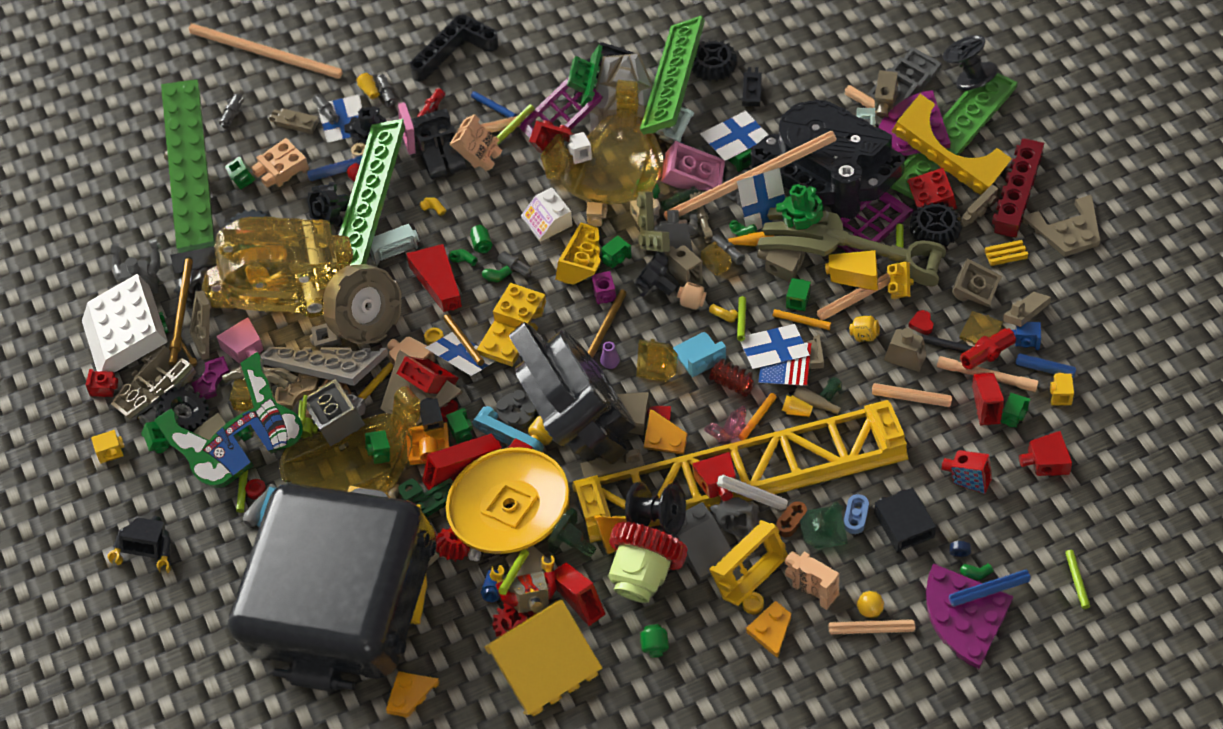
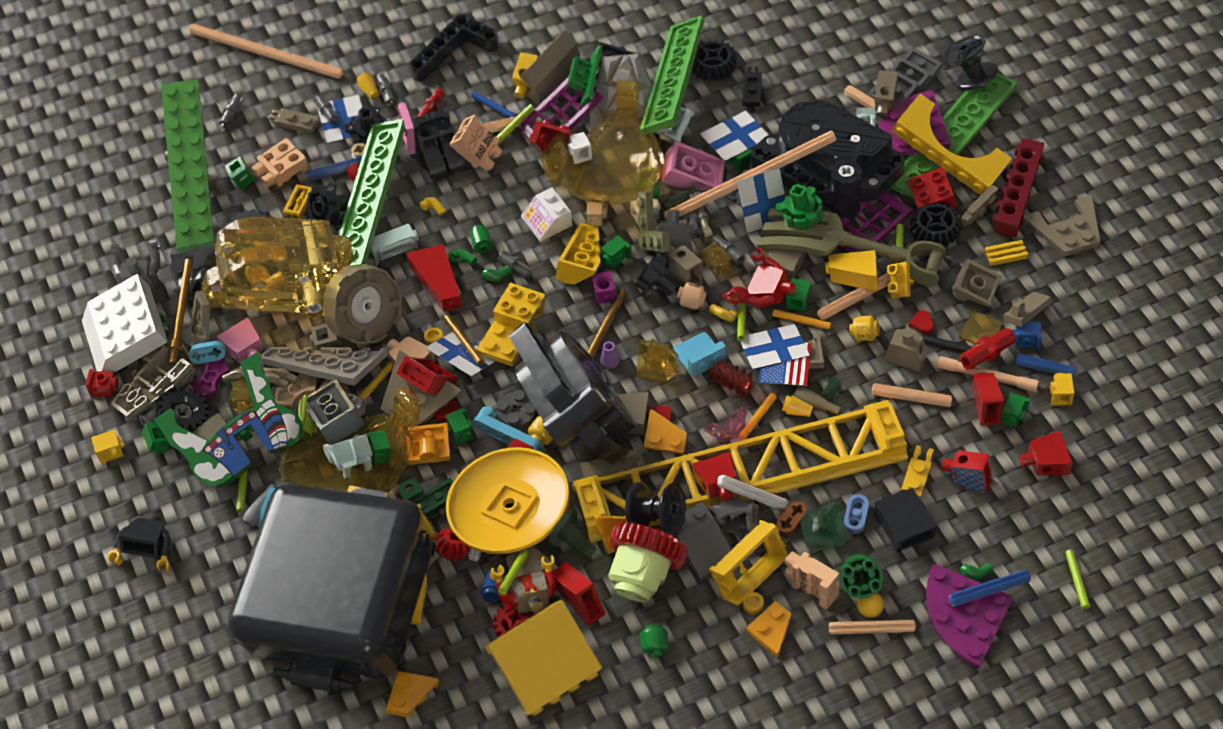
red tile [245,479,267,500] -> none
black brick [417,398,444,432] -> none
red slope [422,433,502,490] -> none
light orange piece [728,231,774,246] -> none
green arm [729,220,758,237] -> none
dark blue tile [949,541,971,557] -> none
none -> medium azure beam [189,341,227,364]
none -> yellow tile [283,184,312,219]
none -> light aqua piece [323,434,372,479]
none -> yellow torso [512,52,538,99]
none -> dark tan slope [520,30,581,106]
none -> red torso [722,247,795,308]
none -> green cone [839,554,883,598]
none -> yellow hinge [901,445,934,500]

